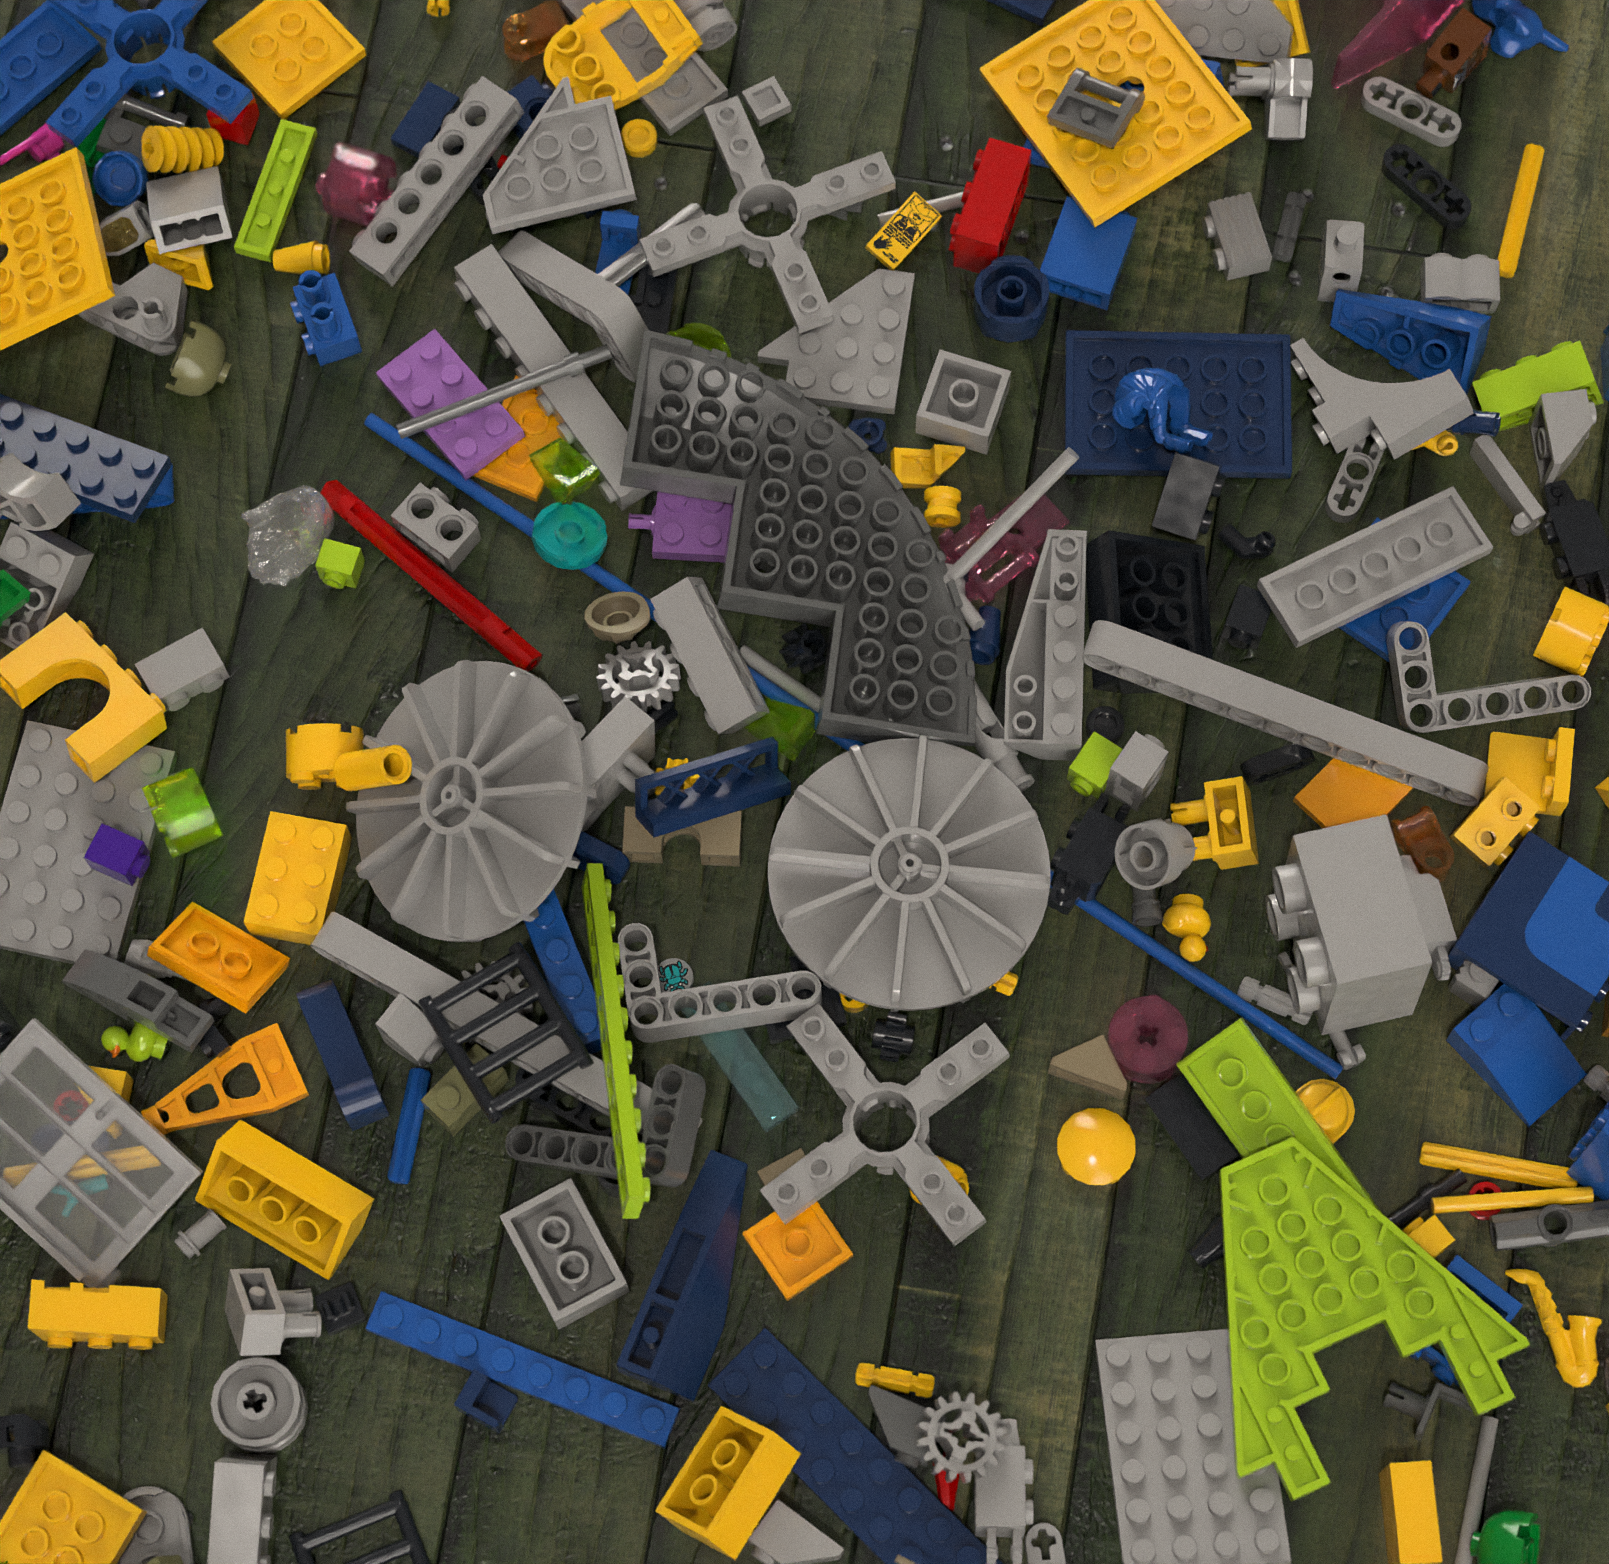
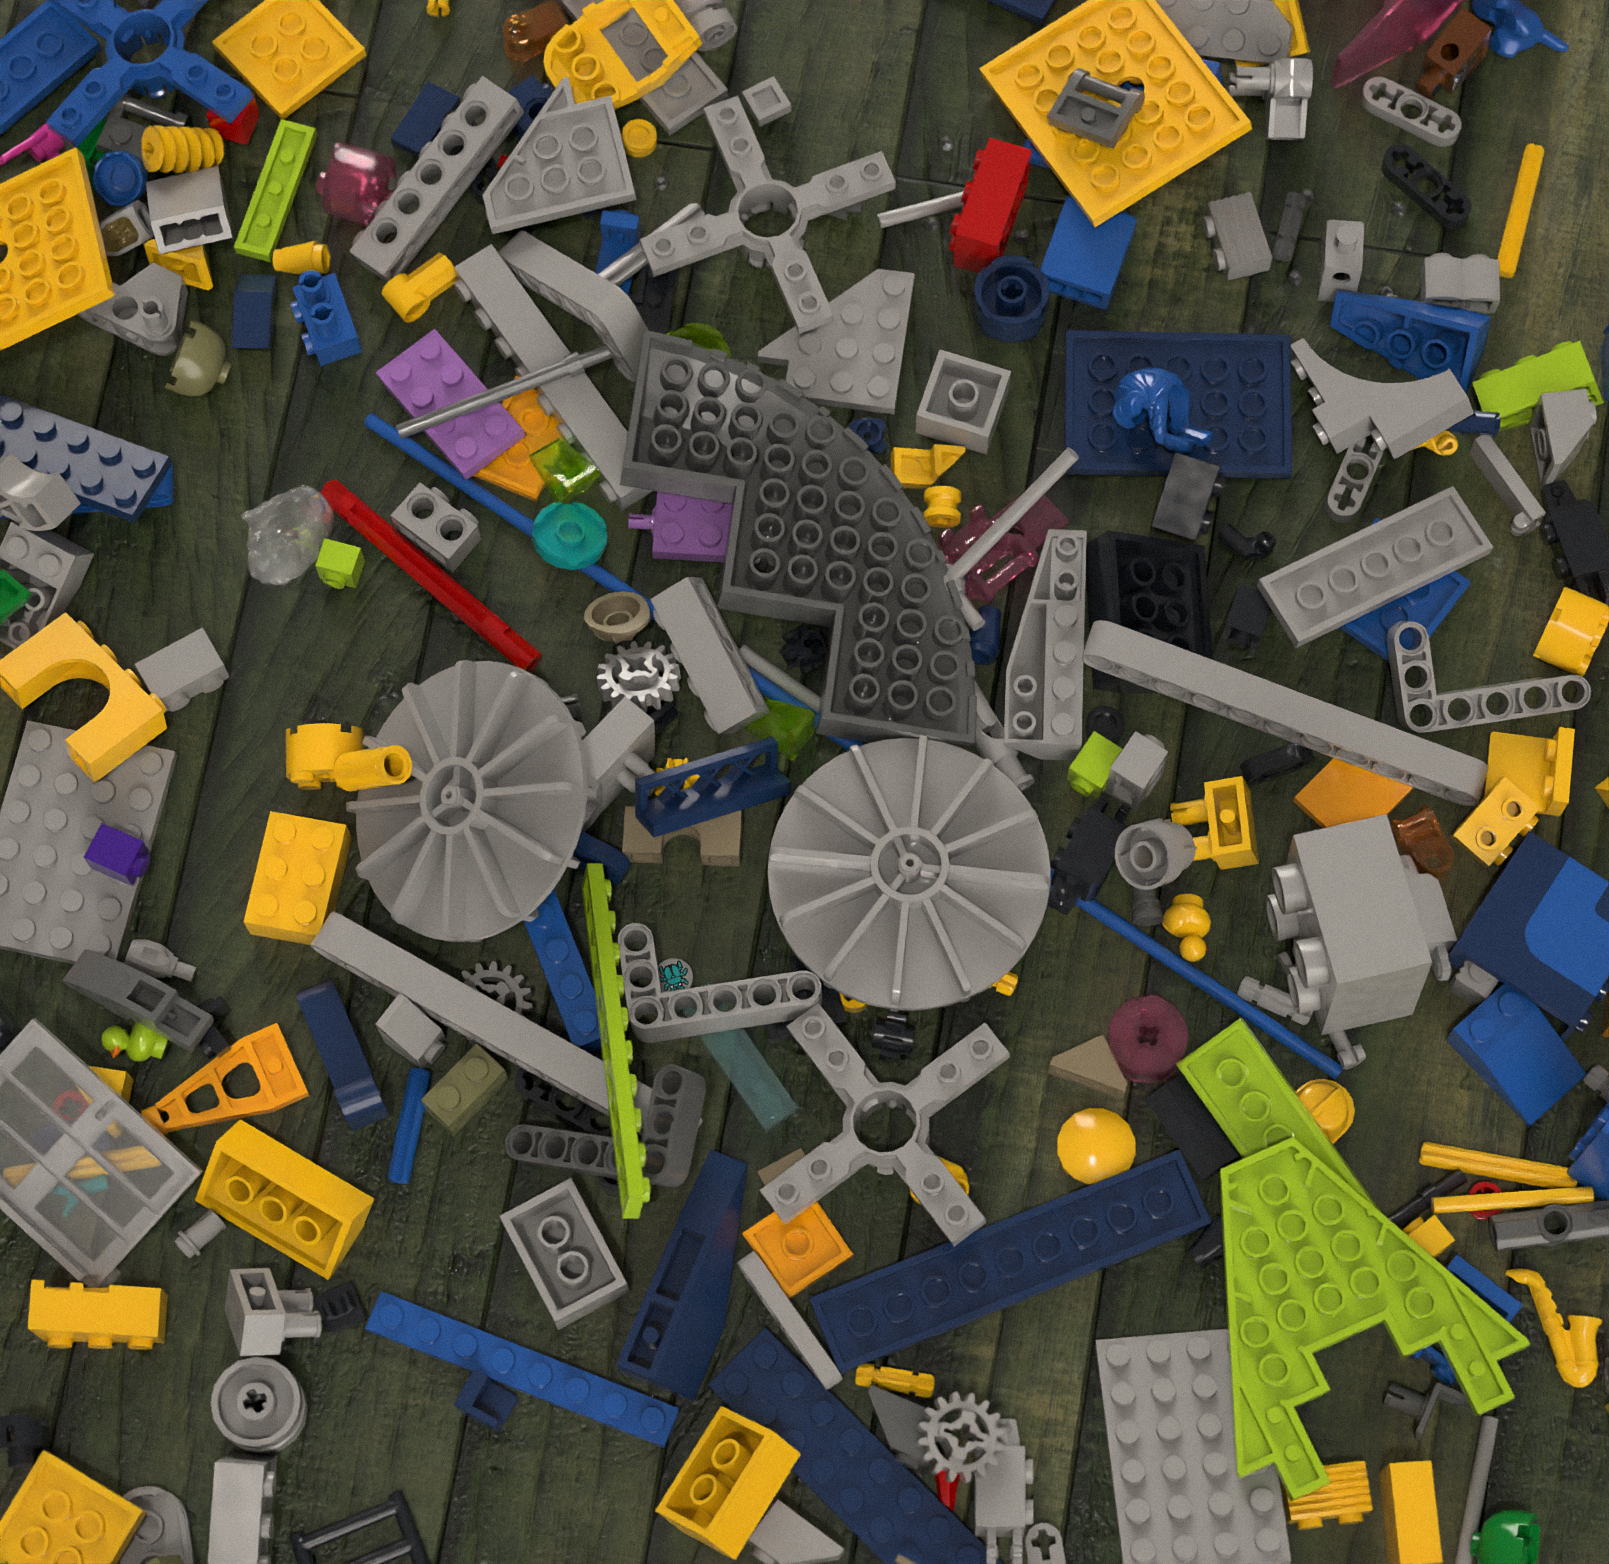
clear neon green brick [142,766,223,858] -> none
light orange tile [147,901,291,1014] -> none
black bar [418,942,594,1124] -> none
yellow tile [865,192,942,271] -> none
none -> dark blue slope [232,274,278,349]
none -> yellow piece [381,252,457,323]
none -> light grey beam [736,1251,843,1391]
none -> dark blue plate [809,1150,1212,1375]
none -> yellow brick [1280,1461,1373,1530]

